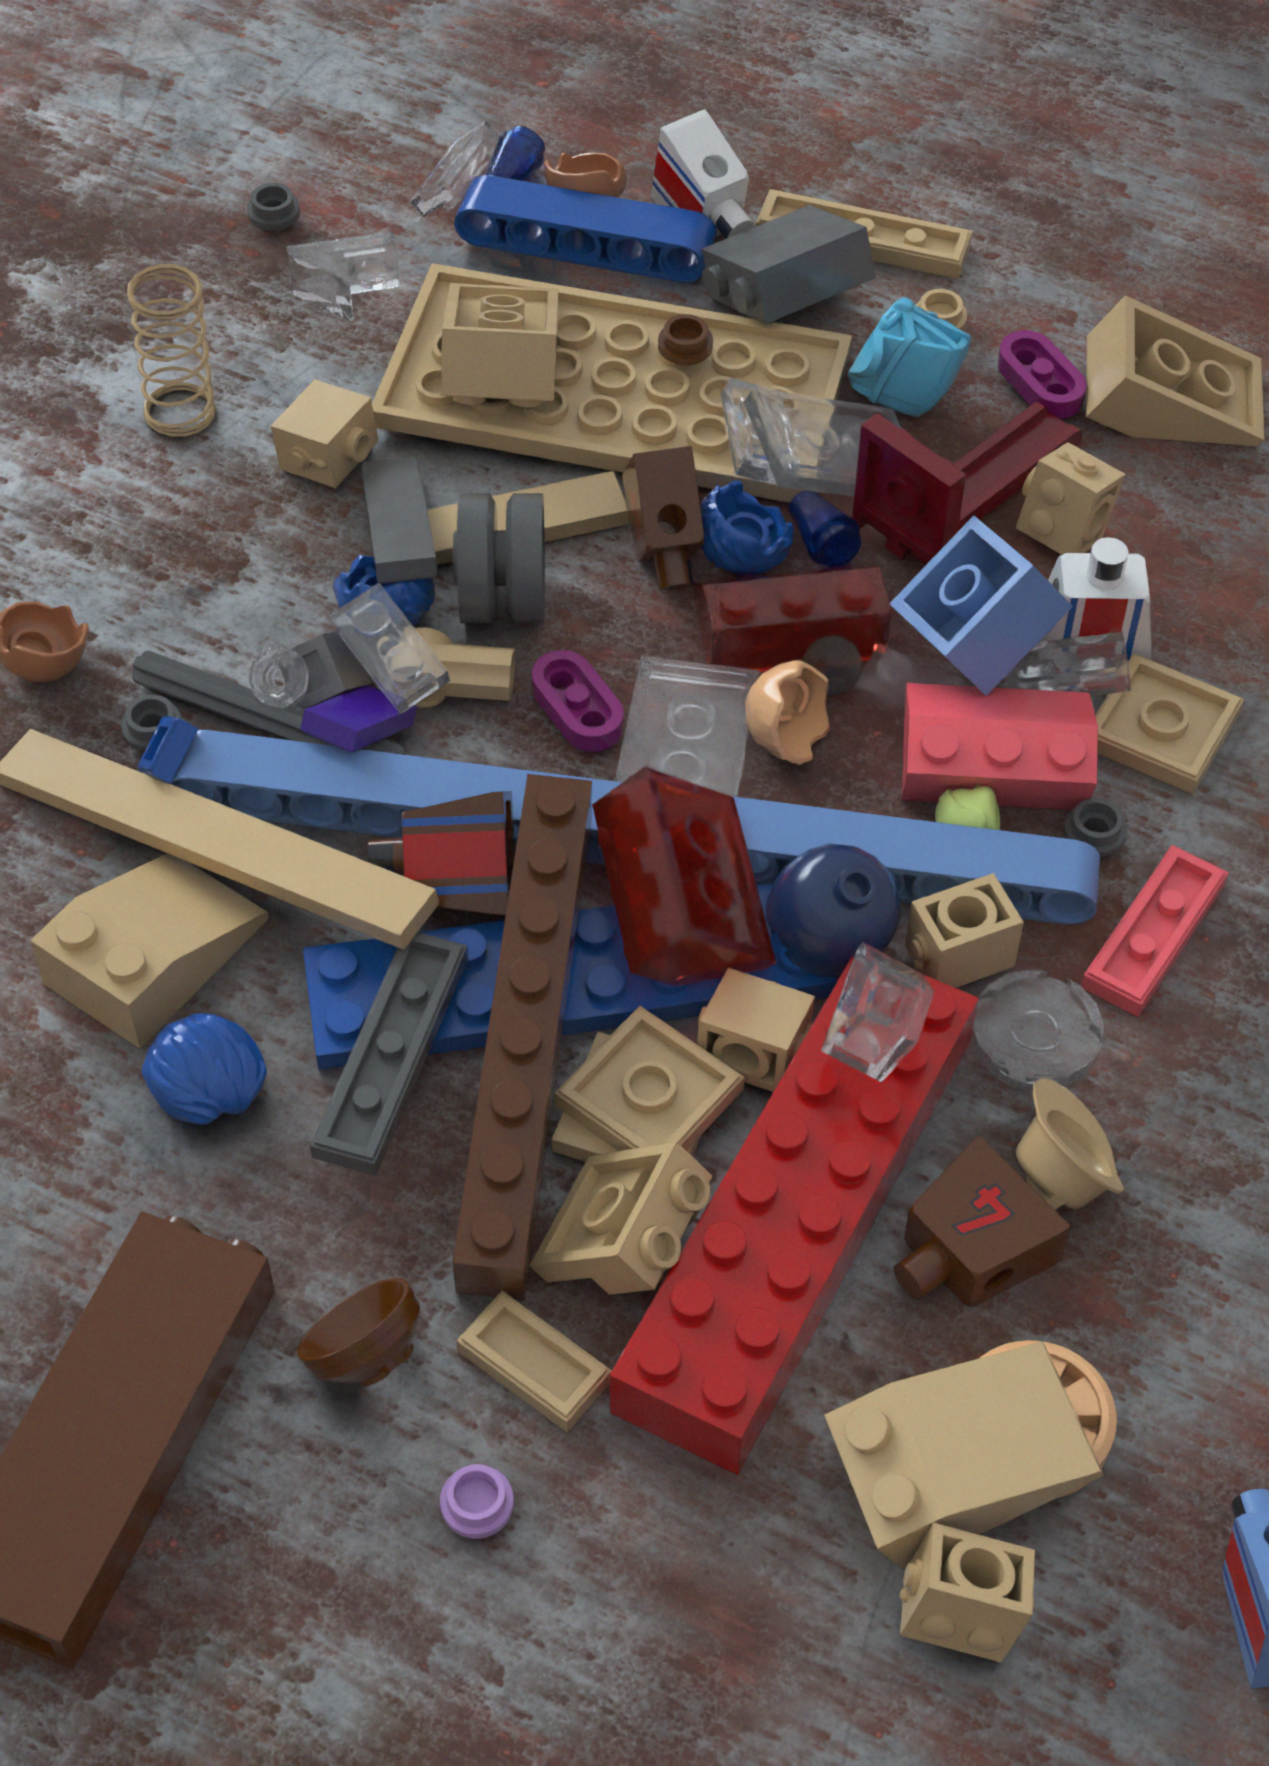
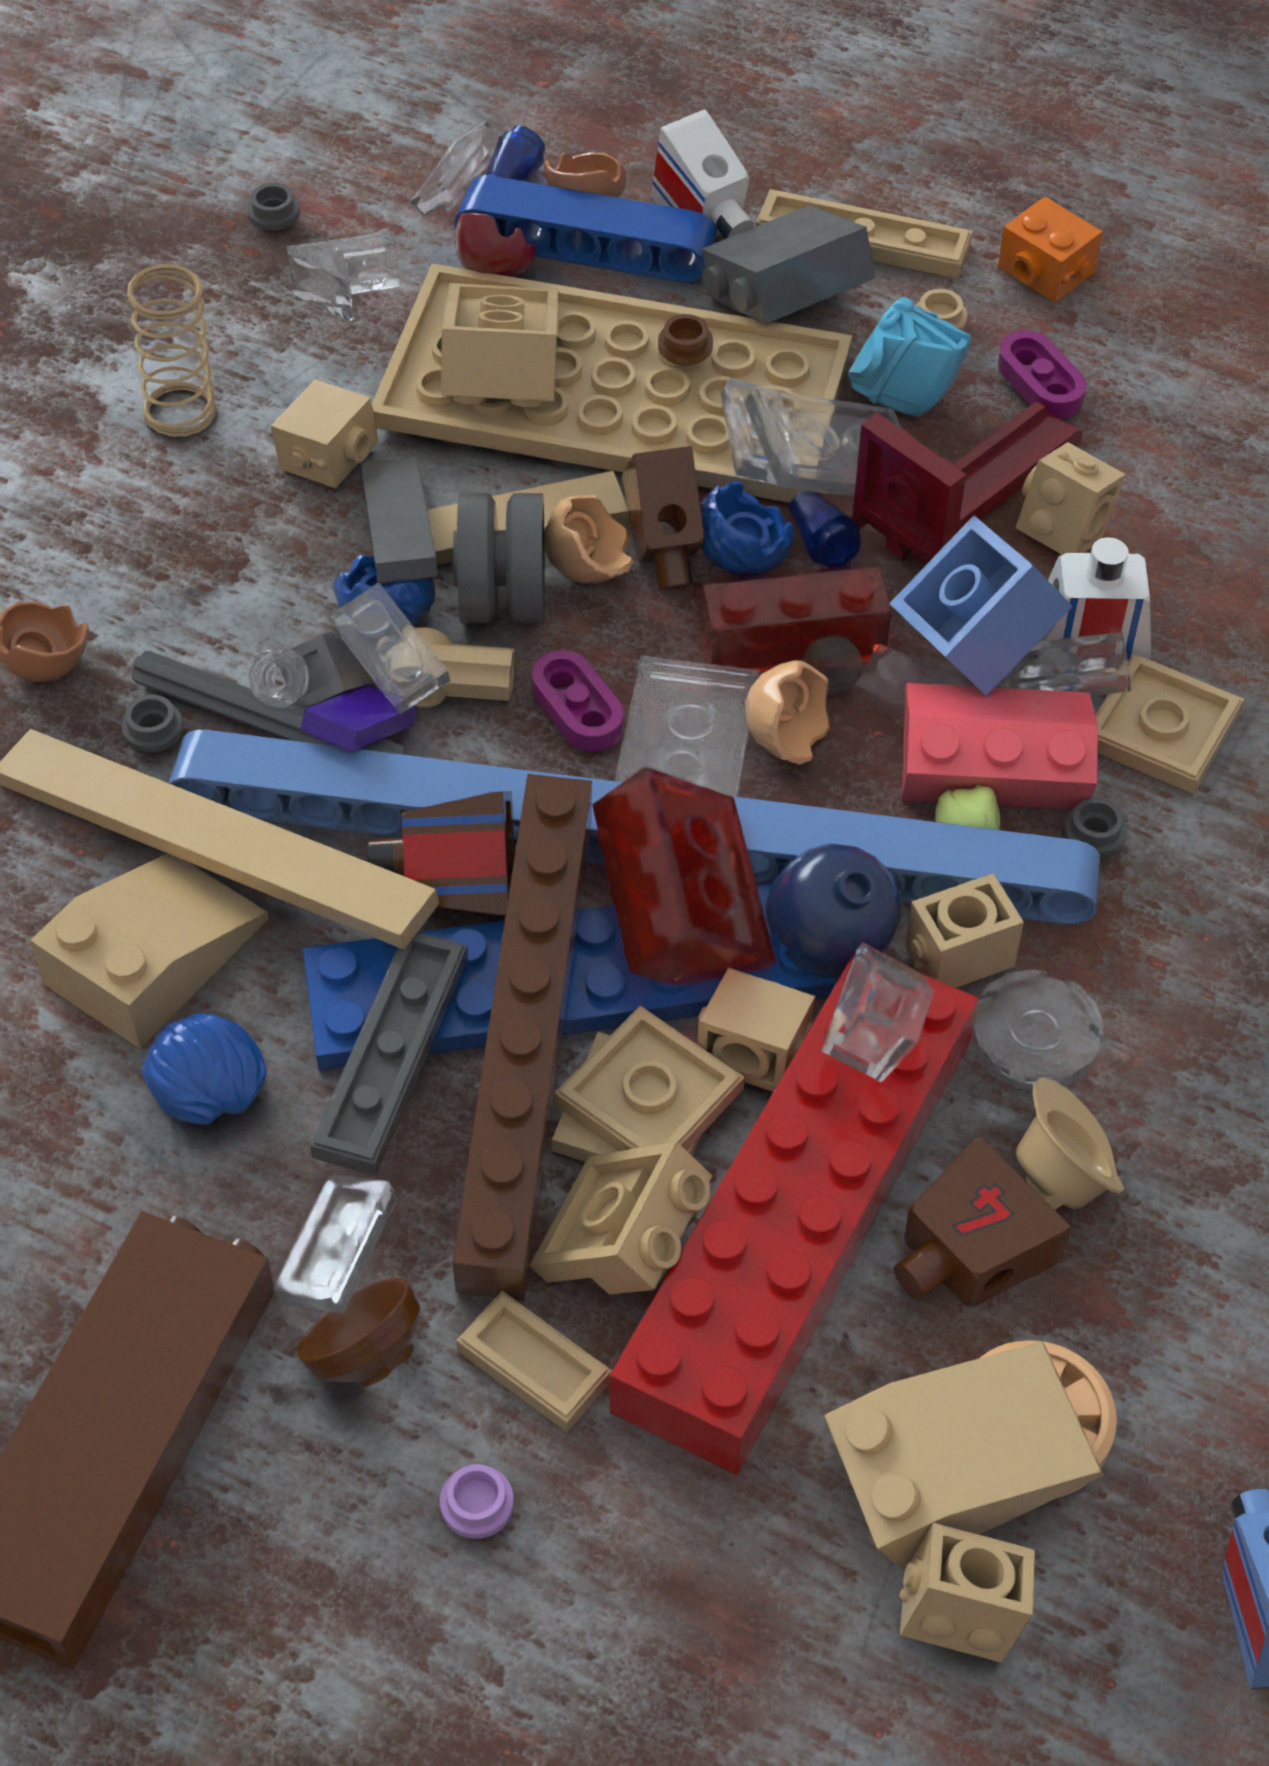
blue tile [137,716,199,784] -> none
coral tile [1081,845,1229,1017] -> none
tan slope [1086,295,1264,447] -> none
none -> clear plate [273,1174,398,1314]
none -> dark red hair [455,213,536,278]
none -> light nougat hair [544,495,634,584]
none -> orange head [998,196,1103,303]

